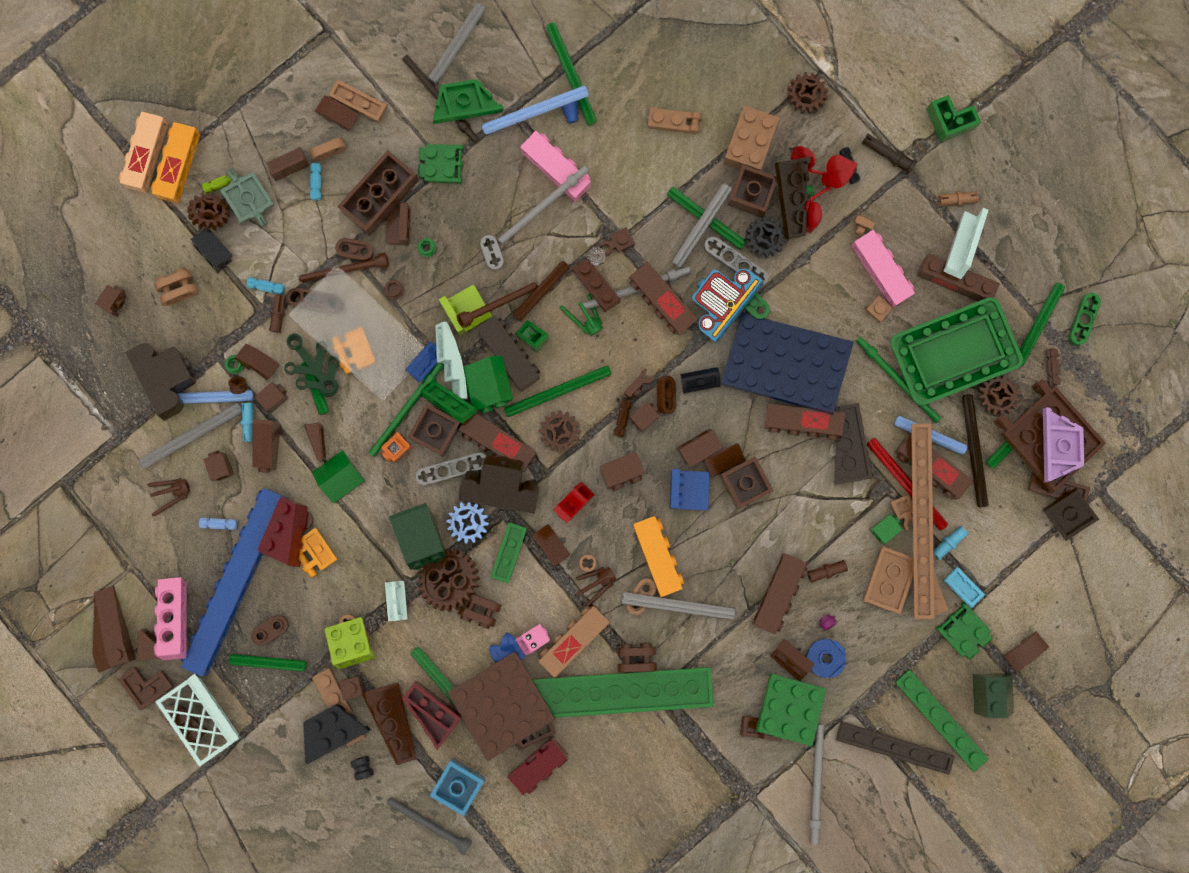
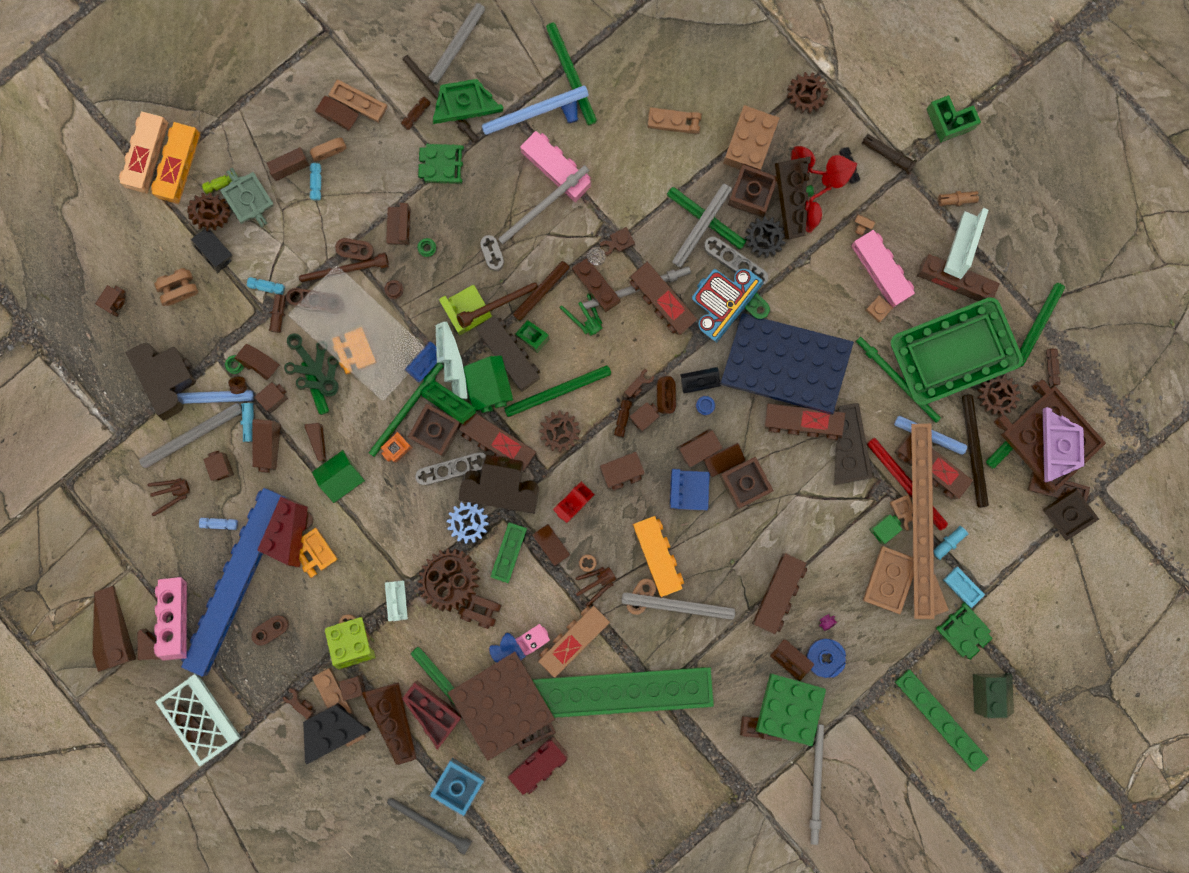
reddish brown plate [118,667,174,711] -> none
green axle [229,654,307,672] -> none
reddish brown brick [337,150,419,236] -> none
black wheel [350,755,374,781] -> none
dark green slope [389,503,447,570] -> none
reddish brown brick [617,643,657,672] -> none
reddish brown pin [807,560,848,583] -> none
dark brown tile [836,721,955,775] -> none
reddish brown slope [1005,631,1049,672] -> none
green beam [1068,293,1101,346] -> none
none -> reddish brown plate [282,688,316,719]
none -> reddish brown axle [401,96,431,130]
none -> blue plate [696,396,715,415]

